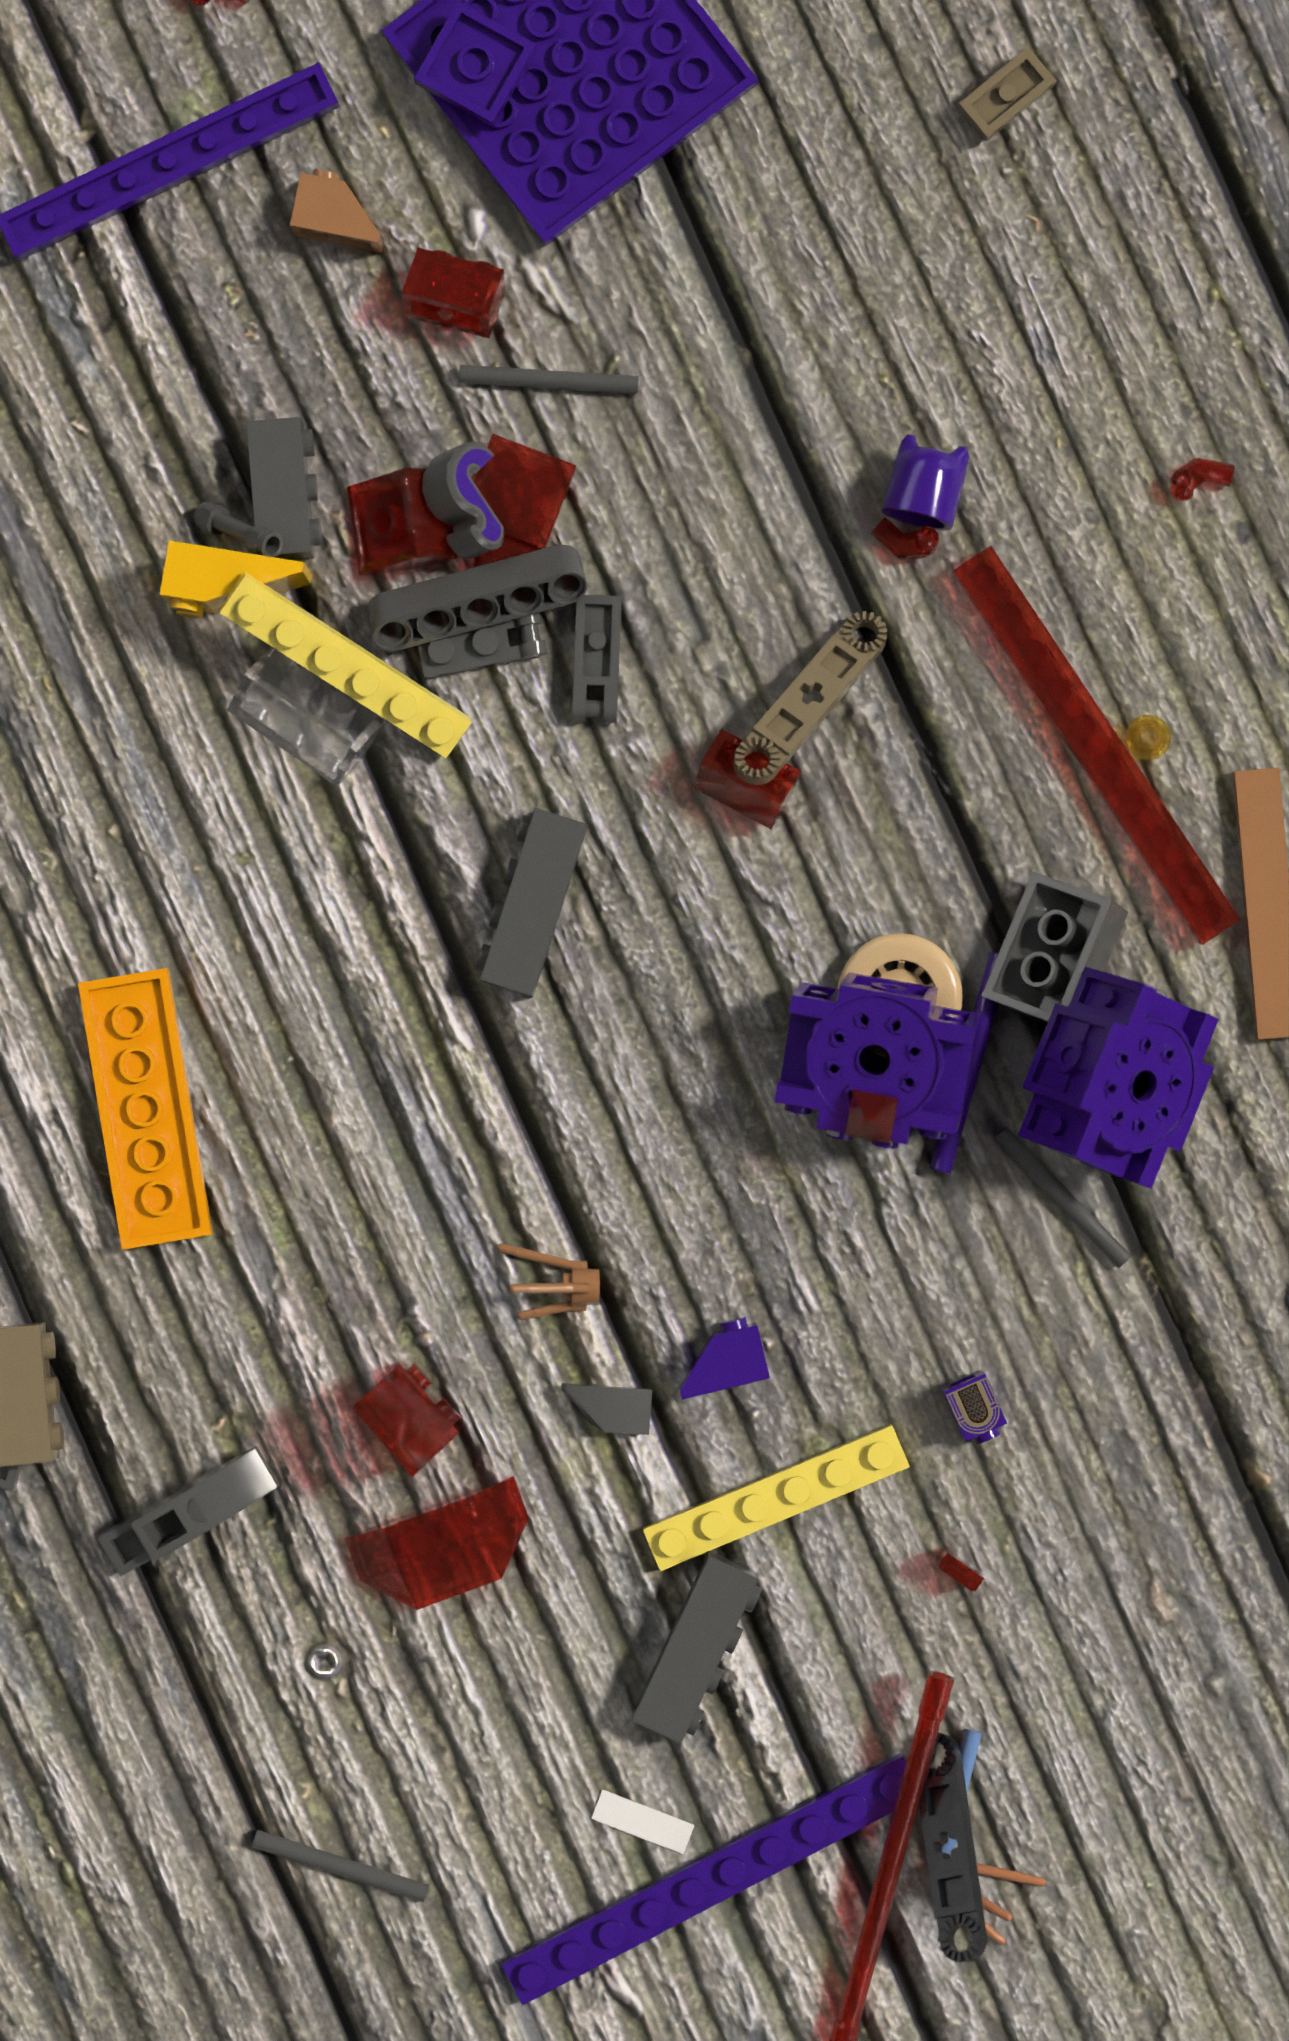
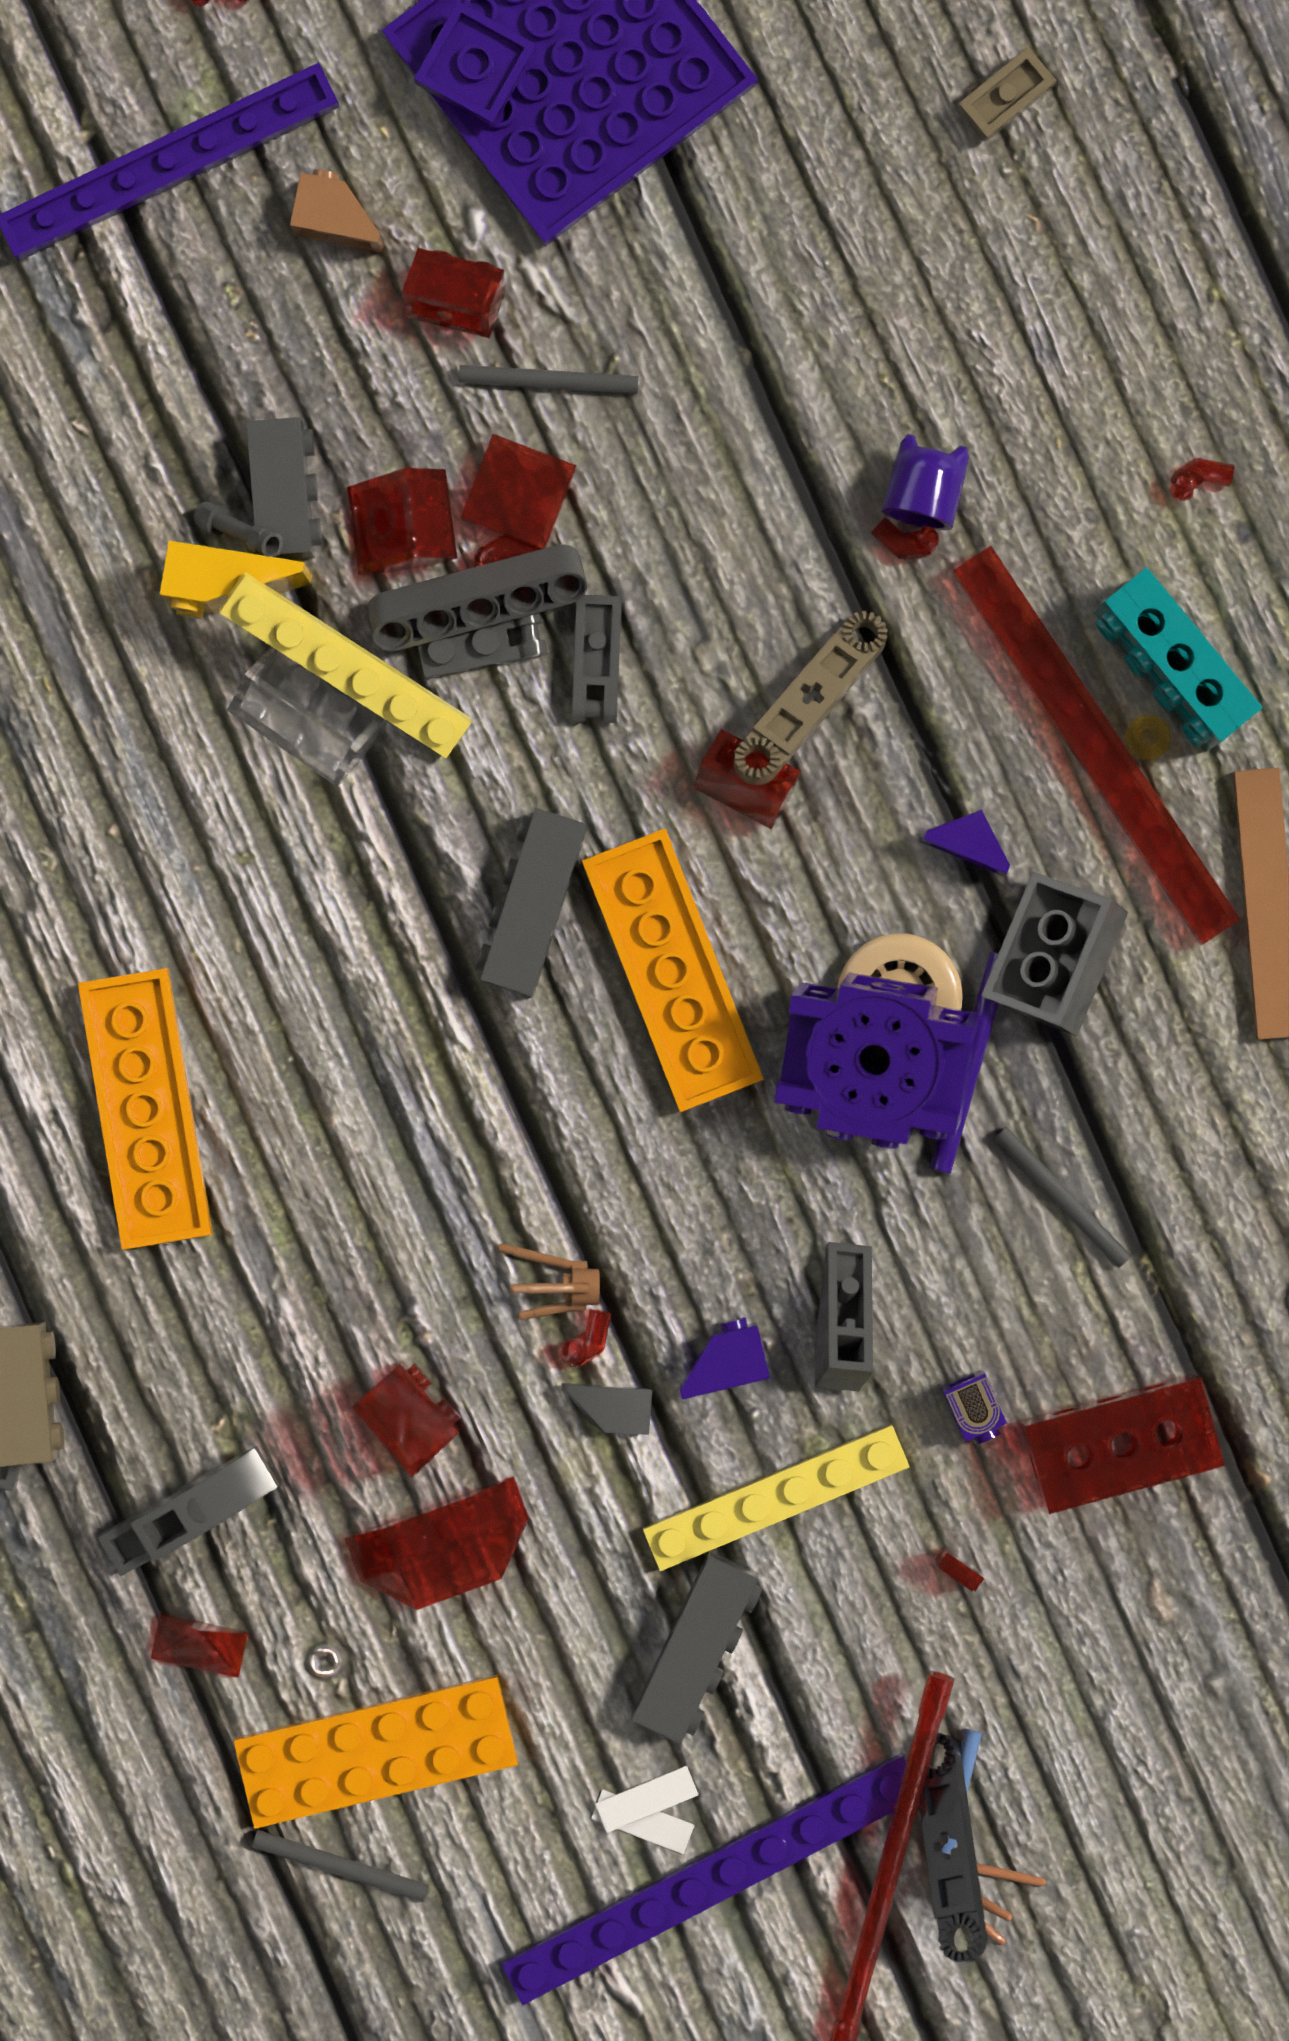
dark grey animal [422,442,504,559] -> none
clear red slope [845,1089,899,1143] -> none
dark purple piece [1018,966,1219,1189] -> none
none -> clear red slope [151,1613,249,1678]
none -> light orange plate [234,1674,519,1829]
none -> clear red arm [558,1309,611,1367]
none -> light orange plate [582,828,764,1112]
none -> white sticker [595,1766,698,1833]
none -> dark grey slope [815,1242,873,1391]
none -> dark purple slope [920,810,1010,876]
none -> clear red brick [1020,1374,1225,1514]
none -> teal brick [1093,567,1263,751]

